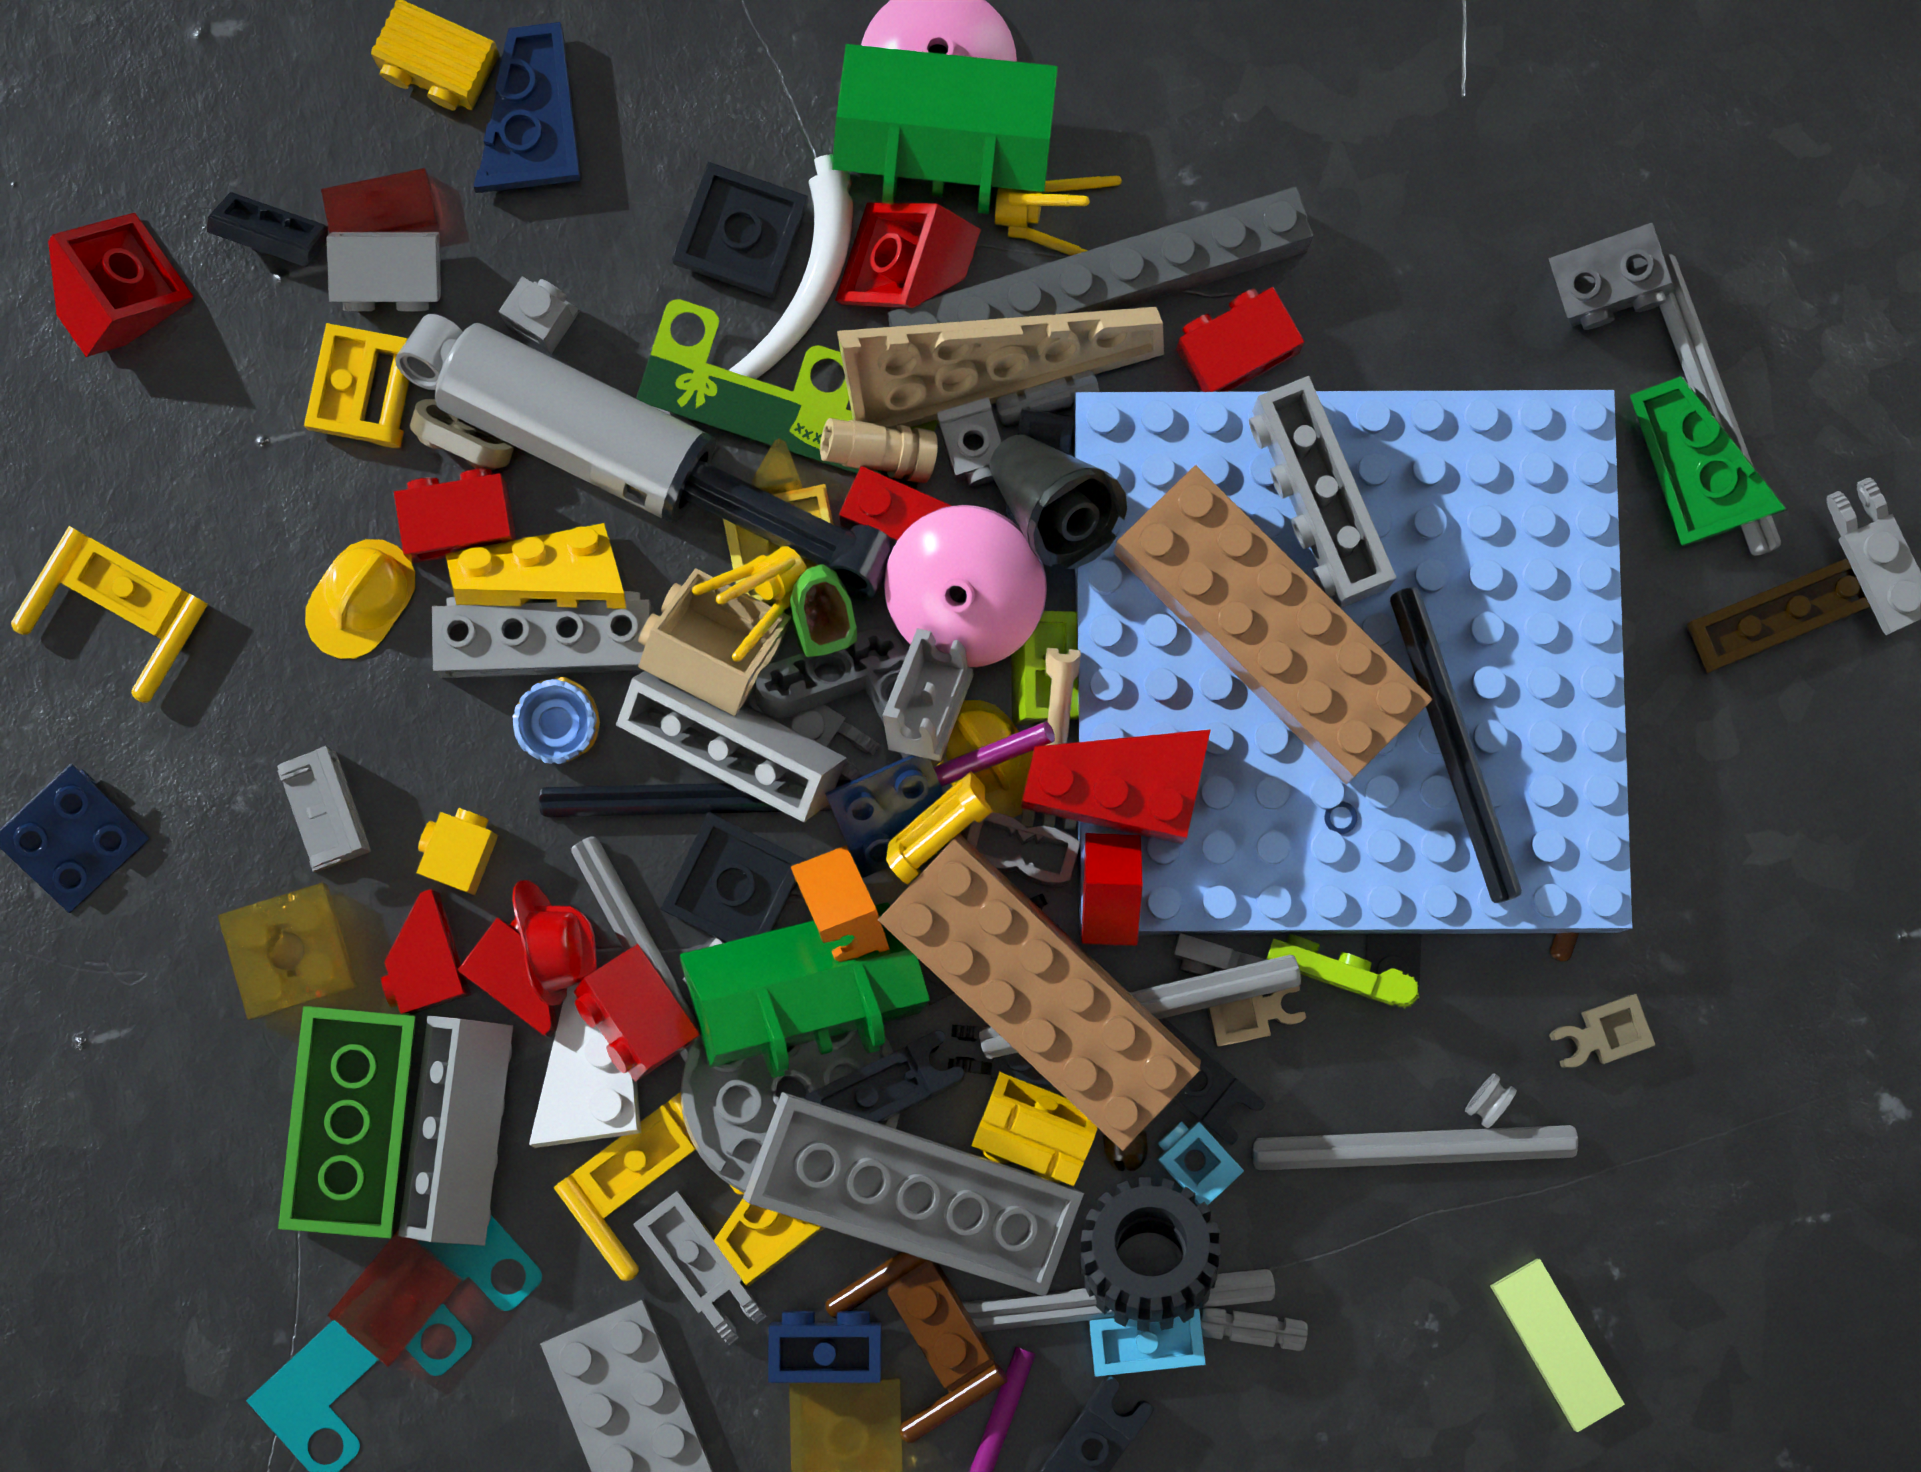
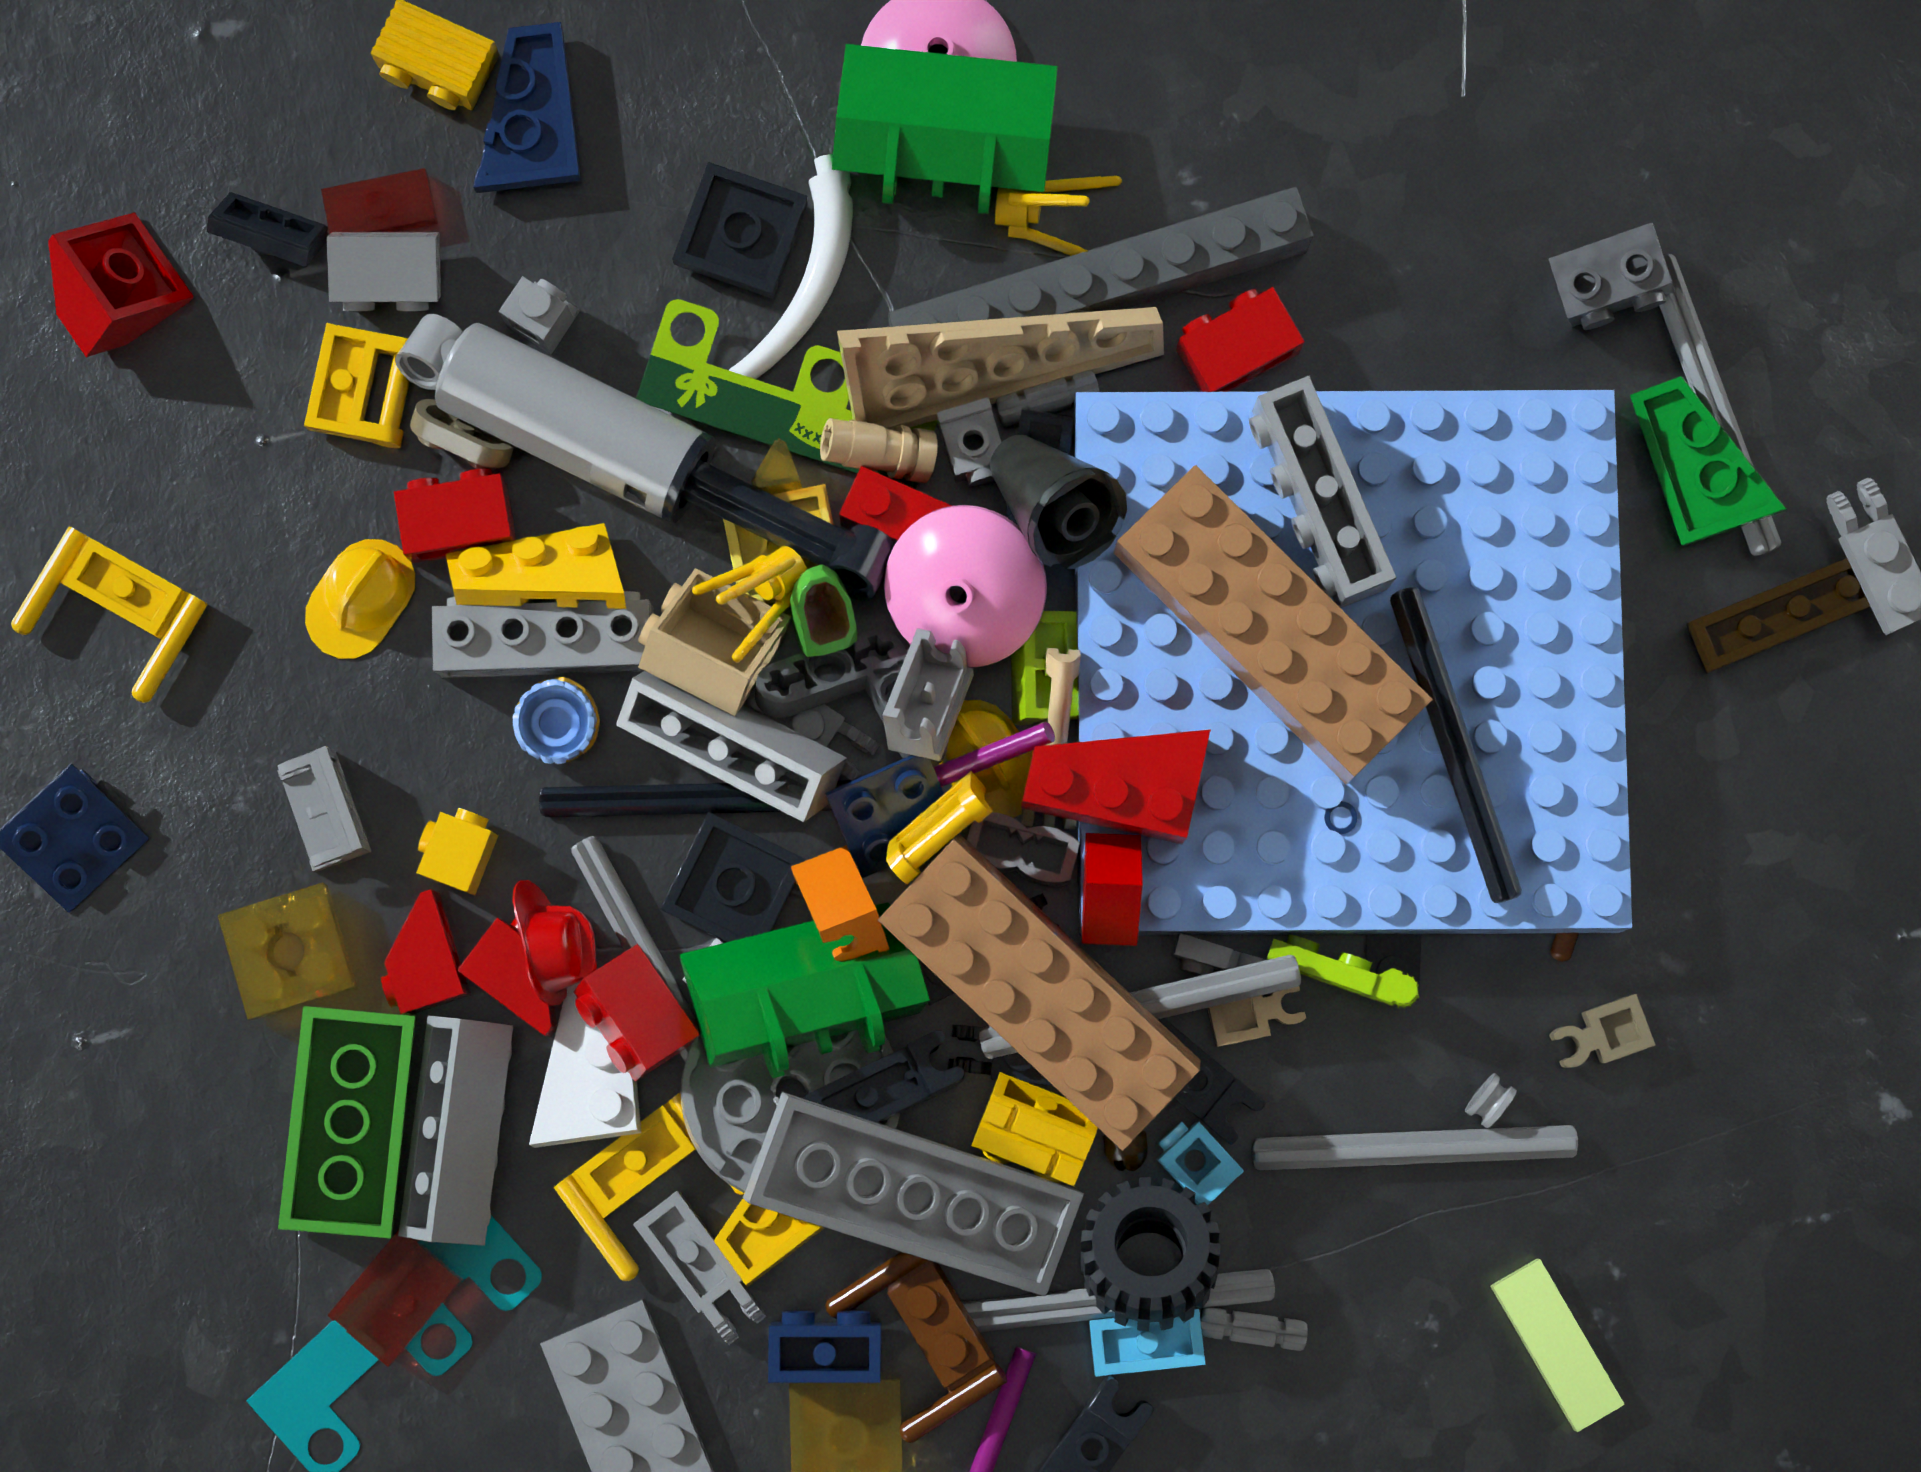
red slope [835,202,981,308] -> none

